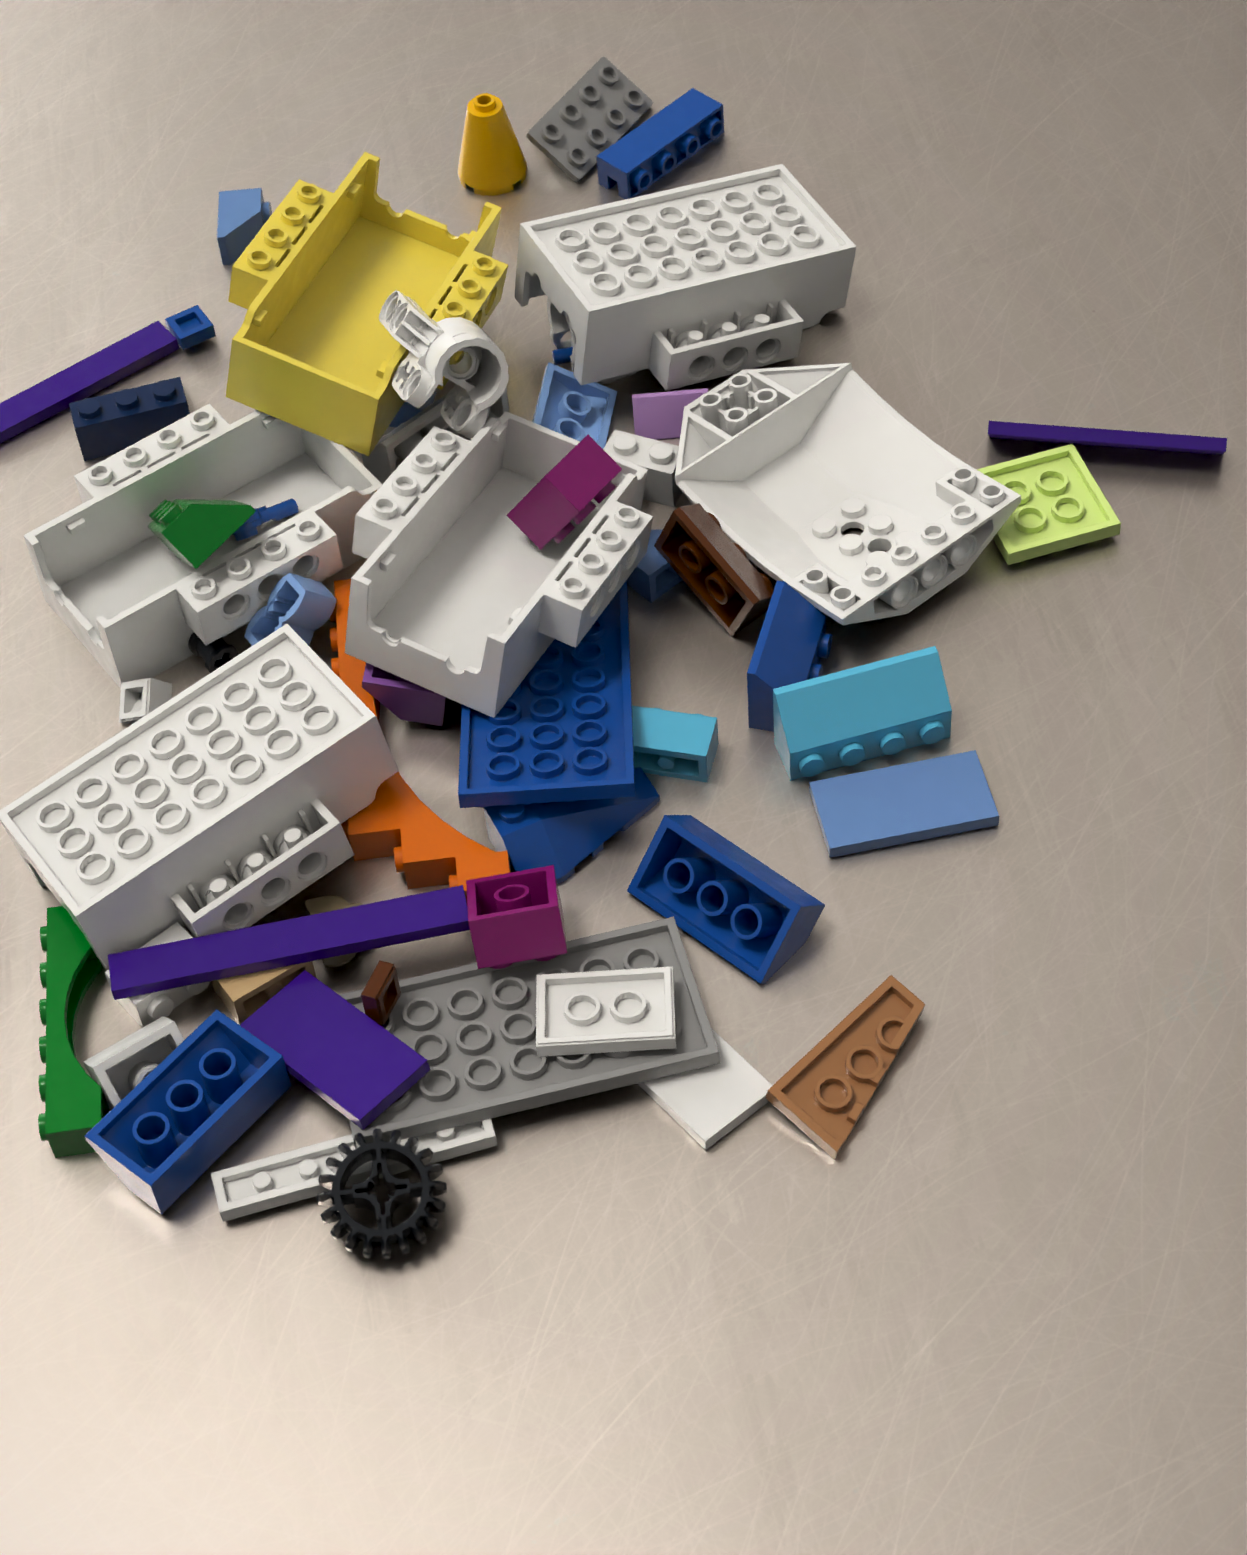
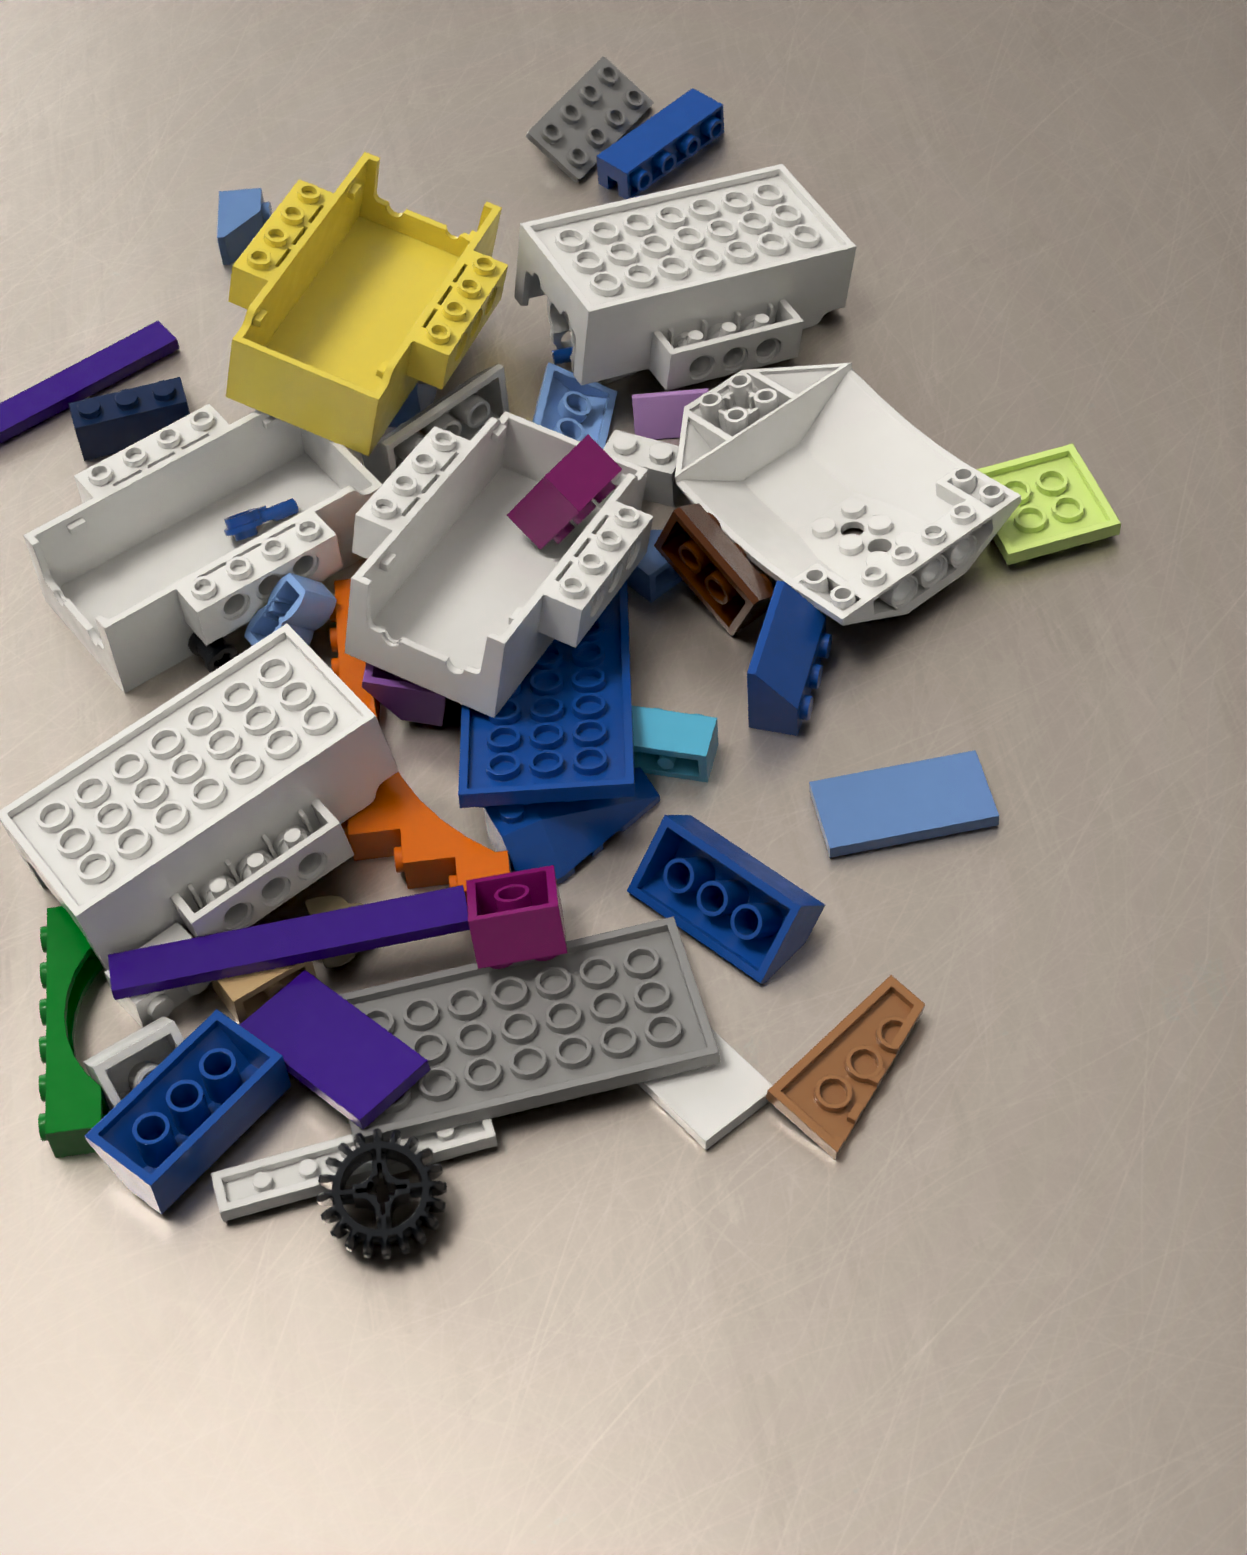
white slope [119,678,172,724] -> none
green slope [147,499,256,569] -> none
blue plate [165,305,216,350] -> none
reddish brown tile [361,961,401,1026] -> none
white piece [379,290,509,439] -> none
yellow cone [458,93,528,196] -> none
white tile [536,966,676,1057] -> none
medium azure slope [773,646,952,781] -> none
dark purple tile [988,421,1227,455] -> none

